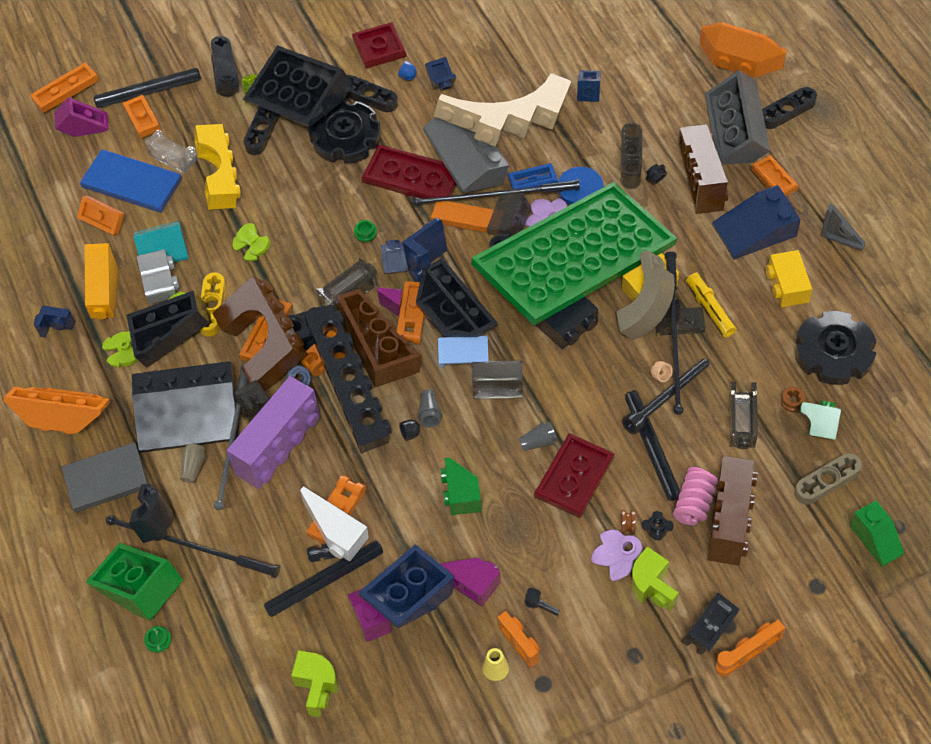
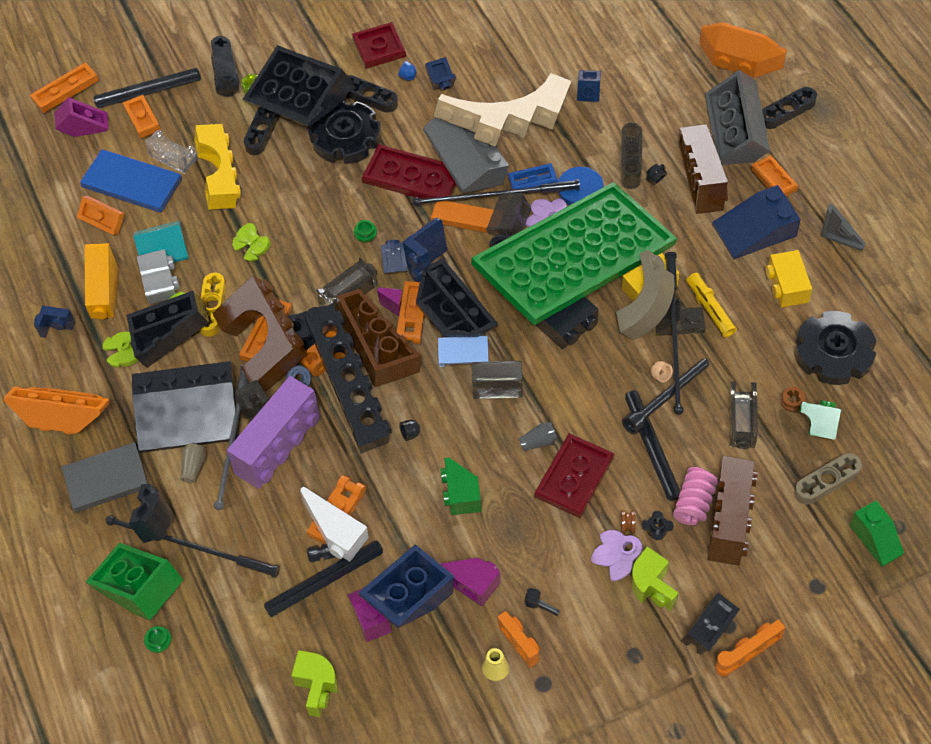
dark grey cone [418,389,443,428] -> none

